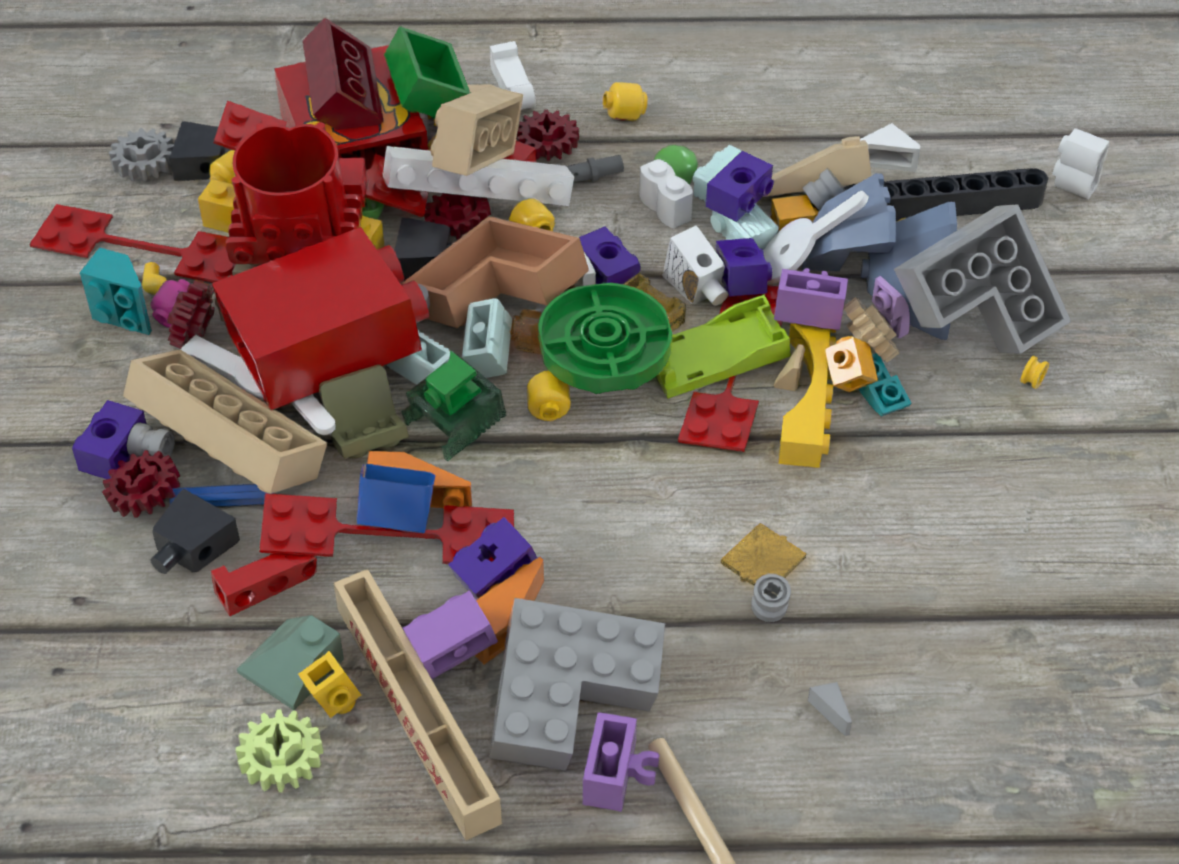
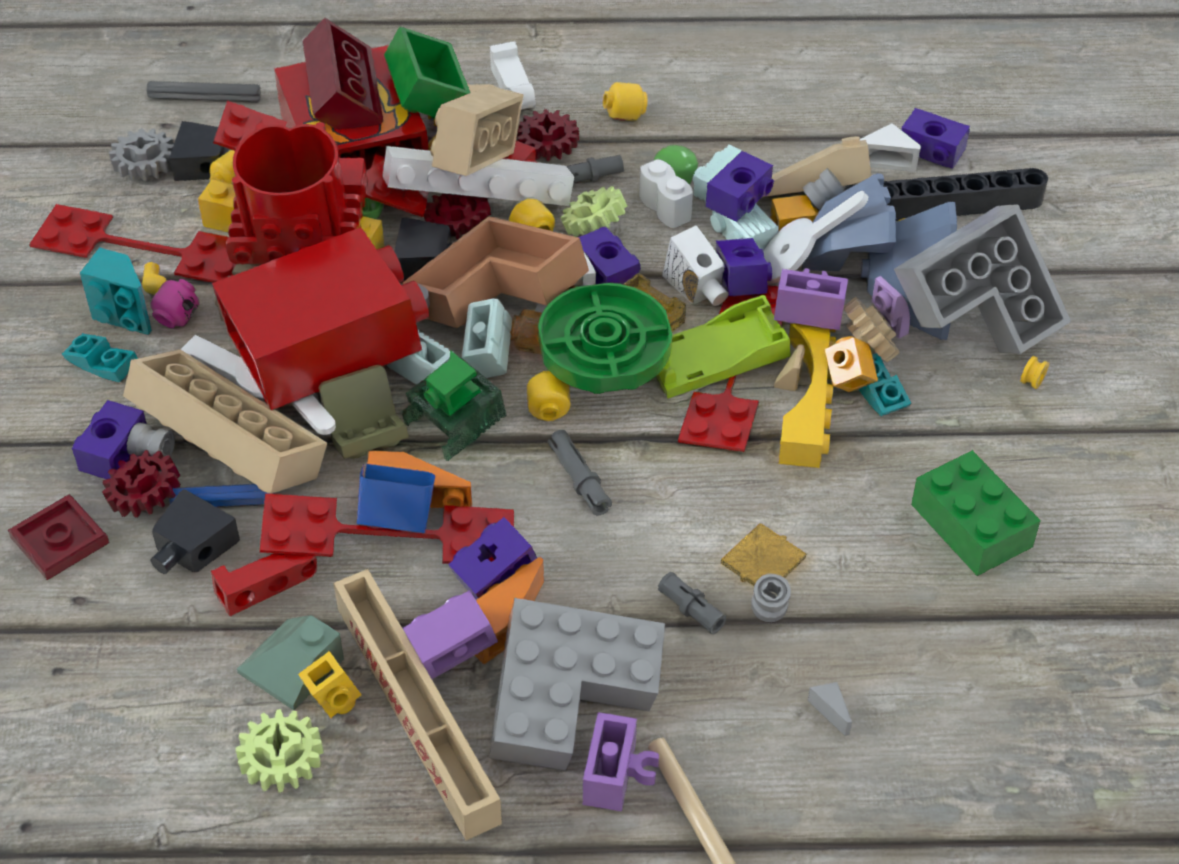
dark red gear [167,279,215,349] -> none
white brick [1052,128,1109,199] -> none
none -> dark red tile [8,494,109,580]
none -> teal slope [62,333,138,383]
none -> dark grey axle [146,81,261,102]
none -> dark grey pin [548,430,612,516]
none -> yellowish green gear [560,186,627,237]
none -> dark grey pin [658,572,727,634]
none -> dark purple brick [901,108,970,169]
none -> green piece [911,450,1041,576]

